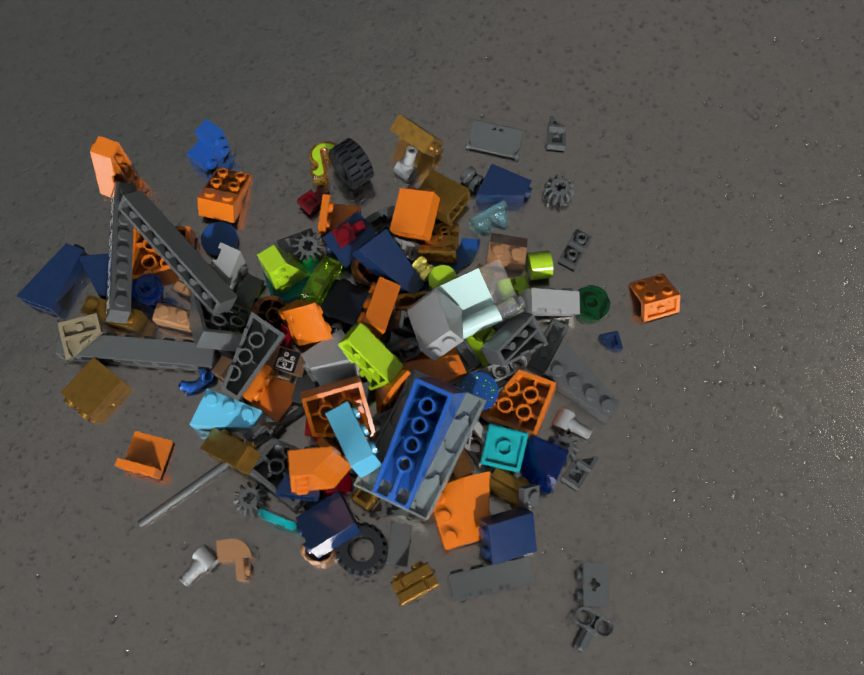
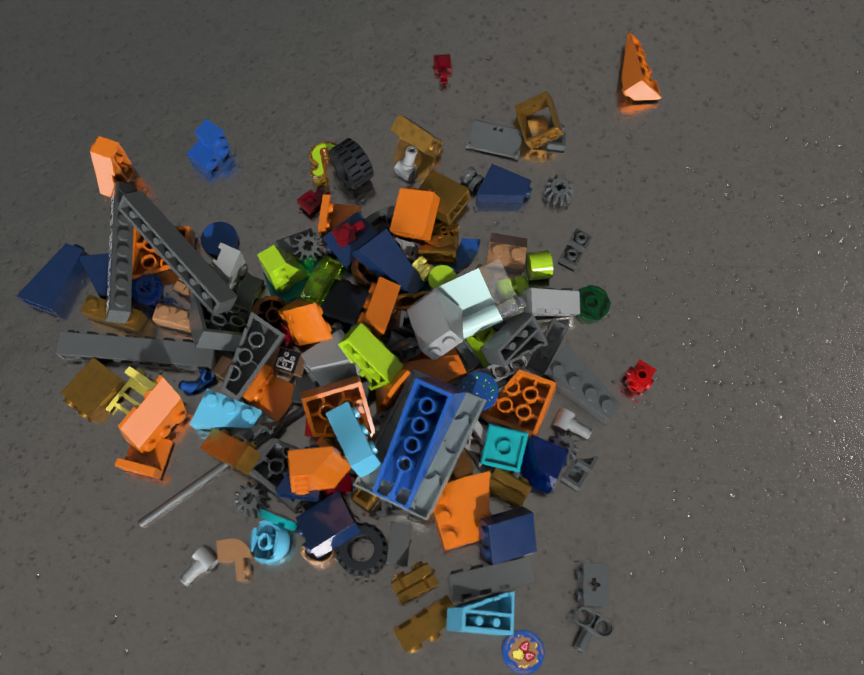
dark tan wing [57,313,103,360] -> none
orange slope [197,167,252,223] -> none
clear light blue tile [469,200,508,234] -> none
dark grey plate [519,483,540,509] -> none
dark blue tile [598,331,623,351] -> none
orange bracket [629,274,680,322] -> none
none -> light yellow plate [106,366,158,414]
none -> orange wedge [118,375,187,455]
none -> medium azure cylinder [250,520,290,563]
none -> pearl gold wedge [392,595,454,653]
none -> dark red plate [433,54,452,84]
none -> medium azure wedge [446,591,515,635]
none -> tile [502,630,545,674]
none -> pearl gold window [514,91,564,149]
none -> orange wedge [621,32,661,101]
none -> red brick [624,359,657,393]

